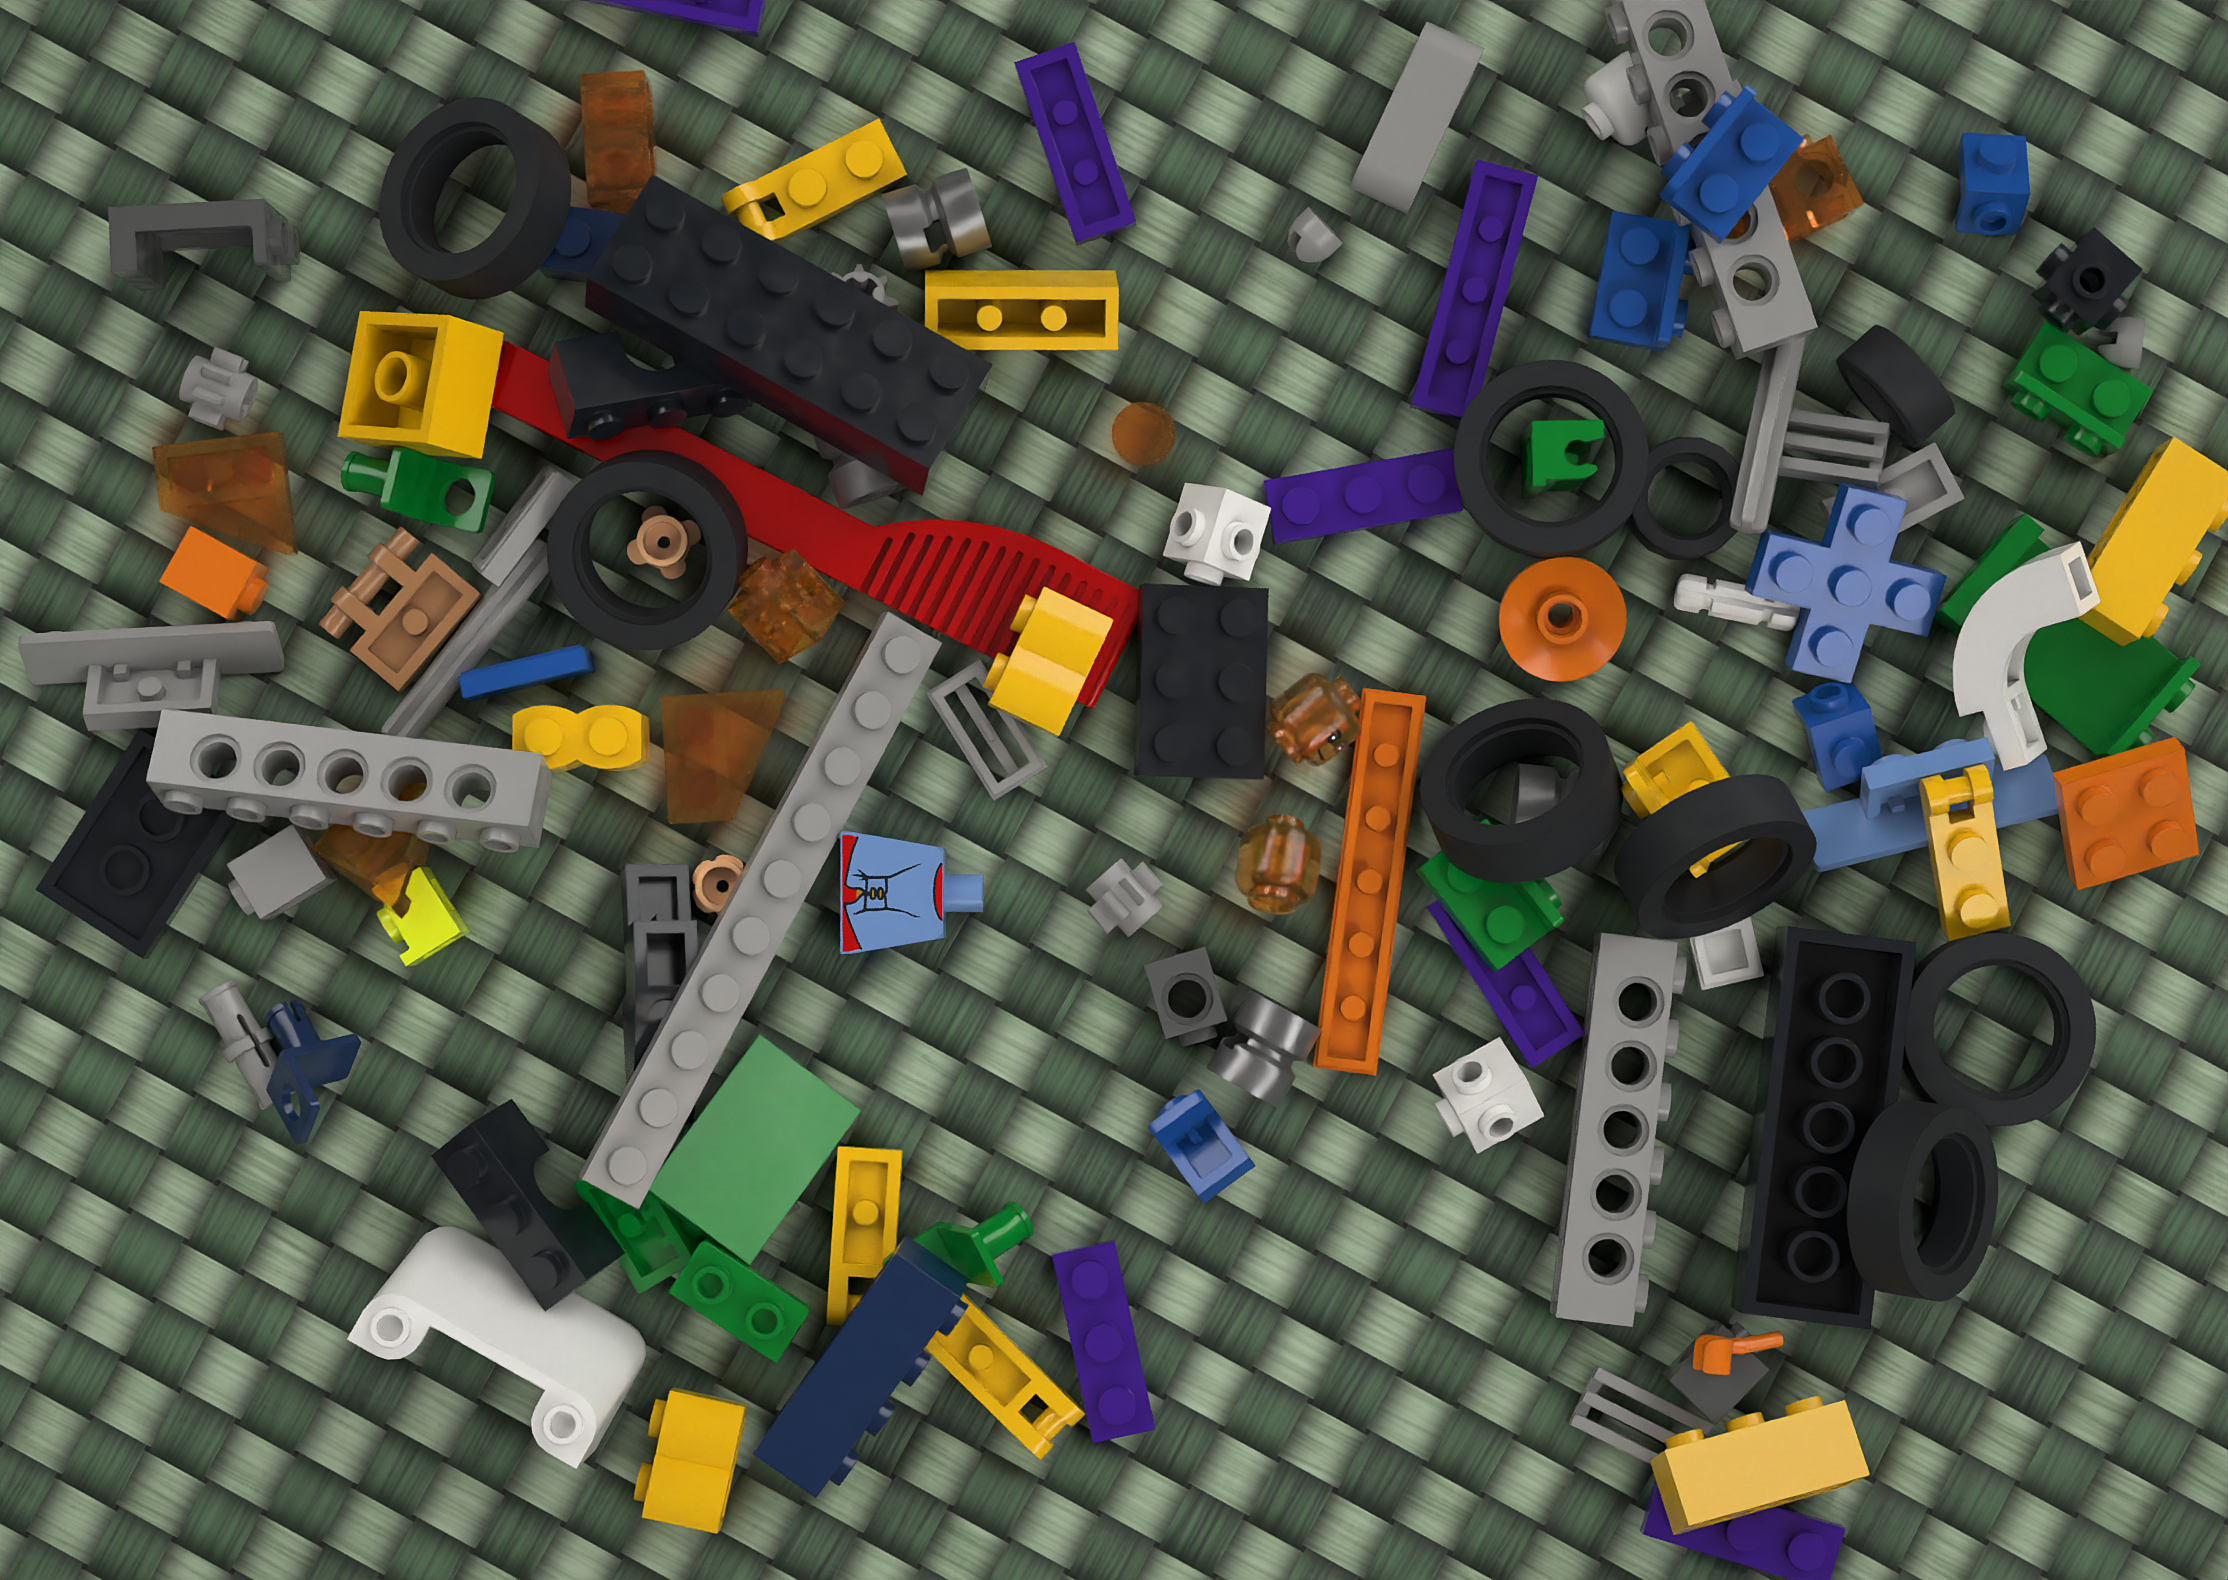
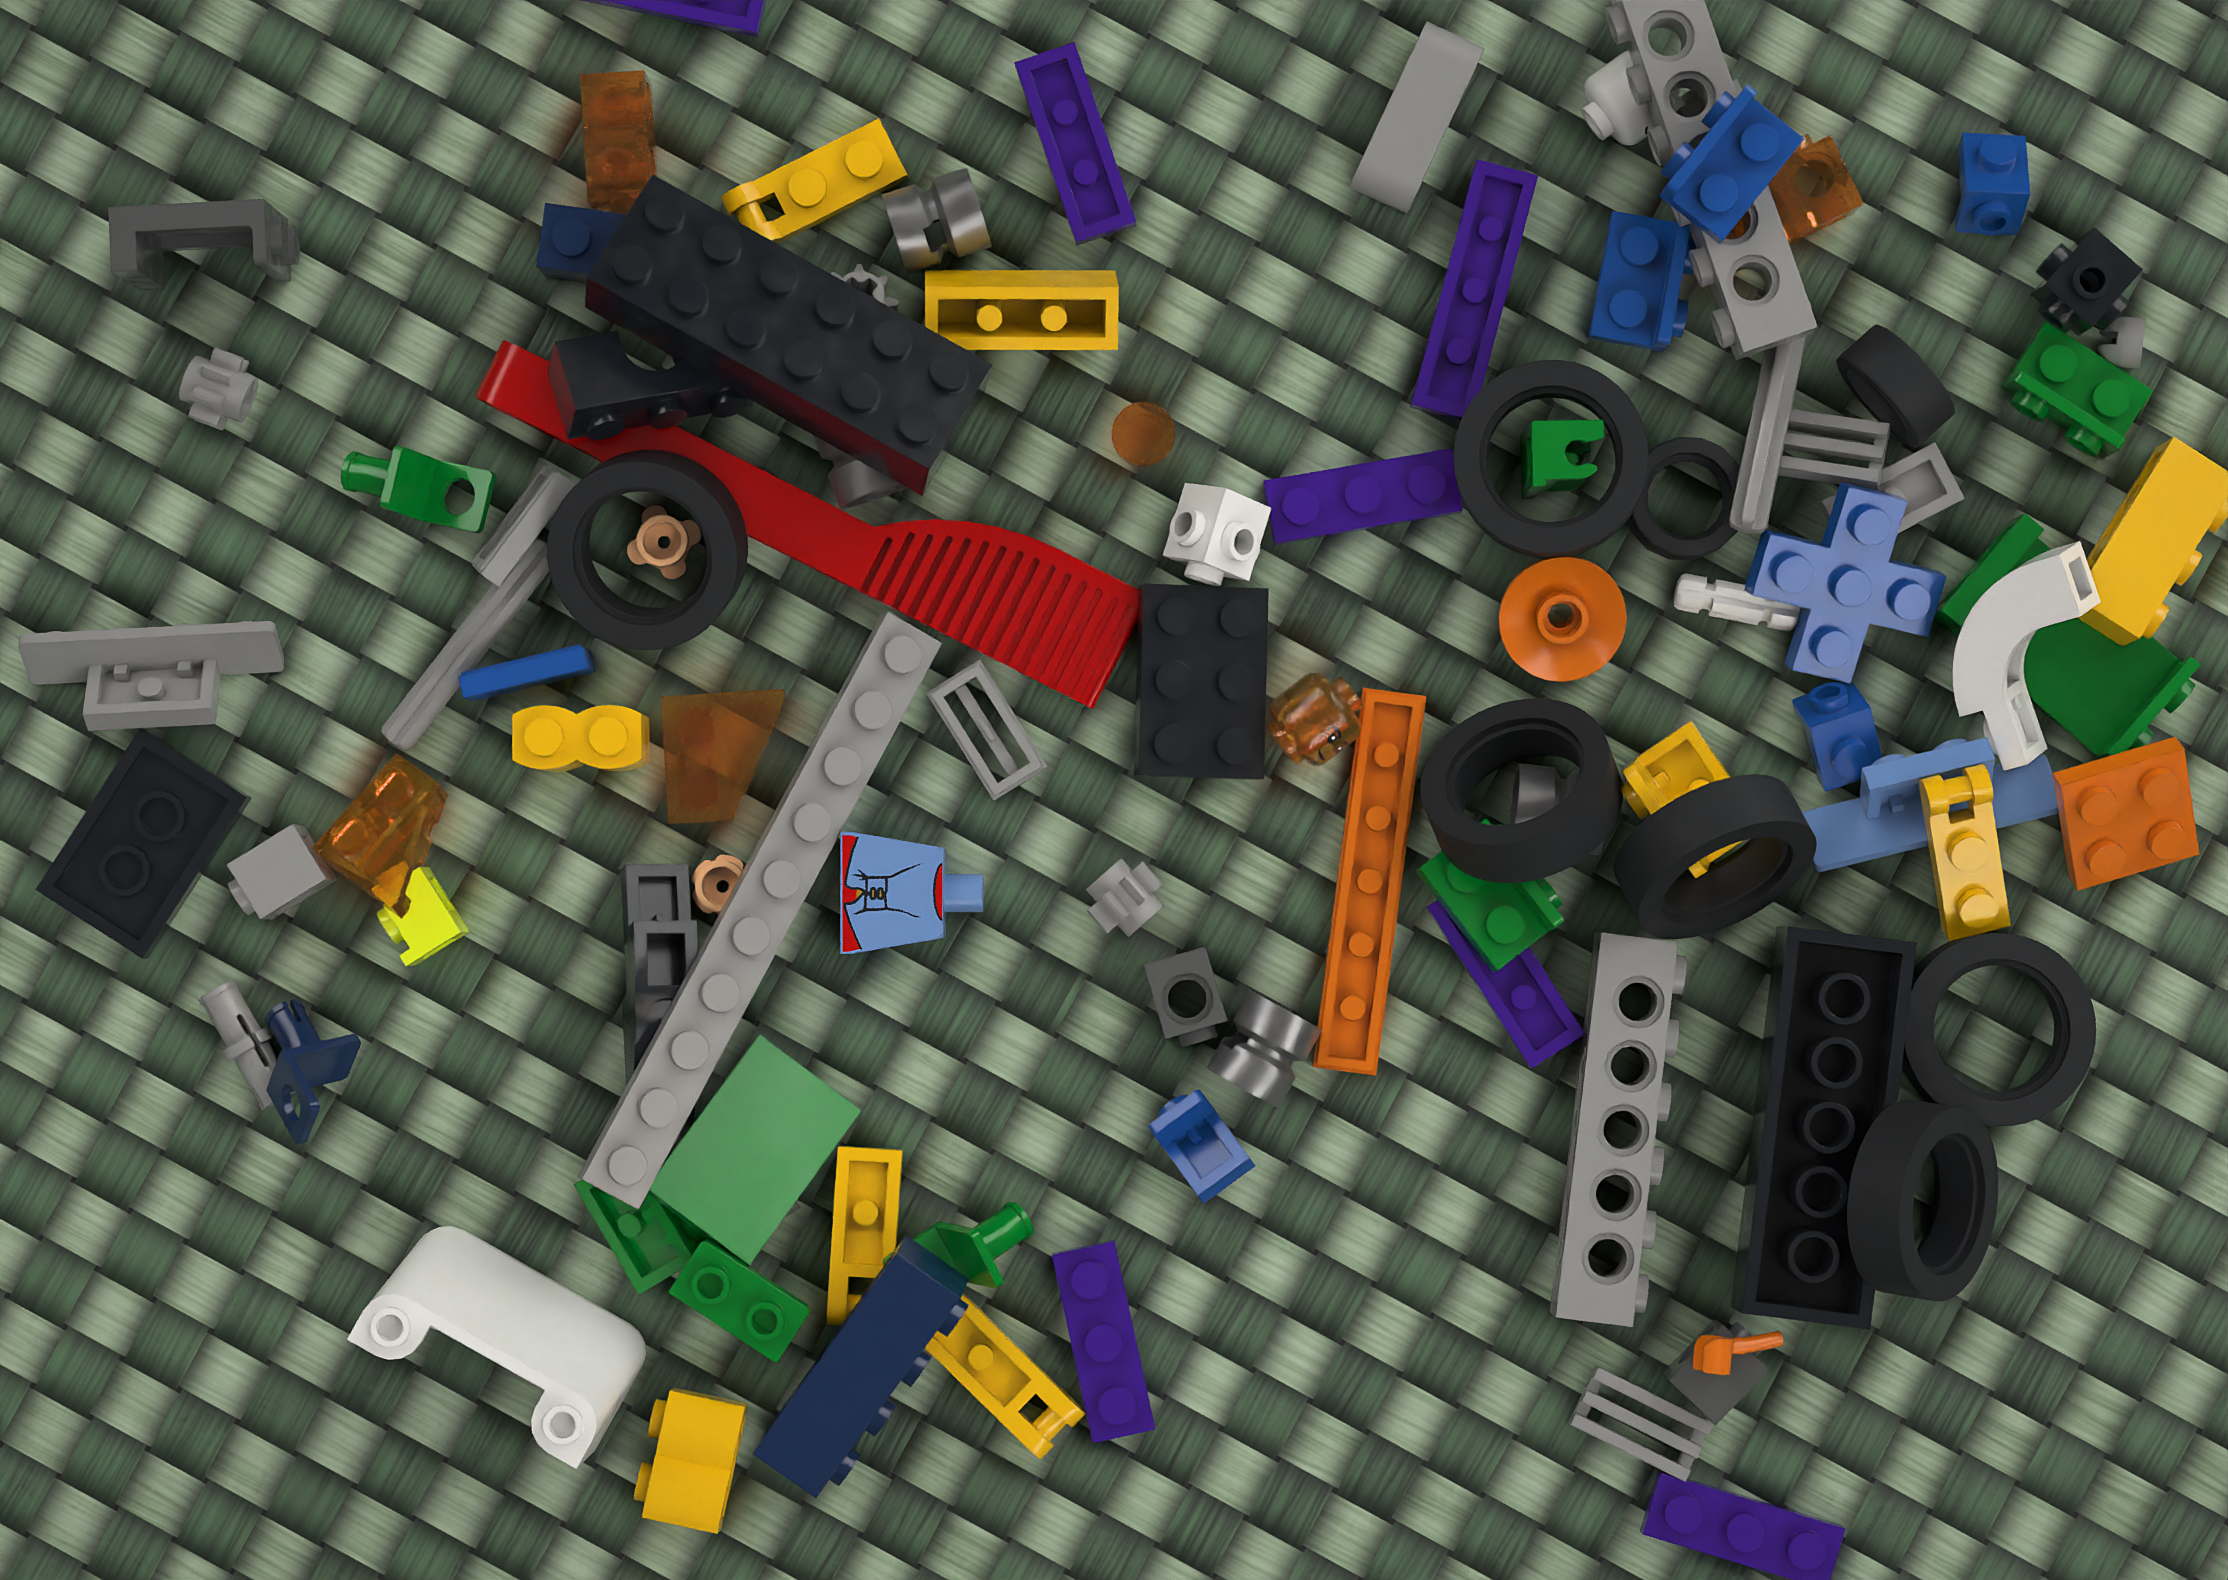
light grey brick [146,708,552,853] -> none
clear orange wing [152,431,298,556] -> none
orange brick [159,526,269,623] -> none
medium nougat plate [319,526,484,693] -> none
yellow brick [337,311,504,459] -> none
black tyre [379,97,571,300] -> none
black arch [431,1099,625,1312] -> none
clear orange brick [728,548,845,664] -> none
yellow brick [982,587,1113,738] -> none
clear orange head [1235,815,1322,915] -> none
light grey hinge [1287,206,1343,263] -> none
white brick [1433,1037,1544,1154] -> none
yellow brick [1650,1396,1870,1535] -> none
white tile [1687,917,1764,990] -> none

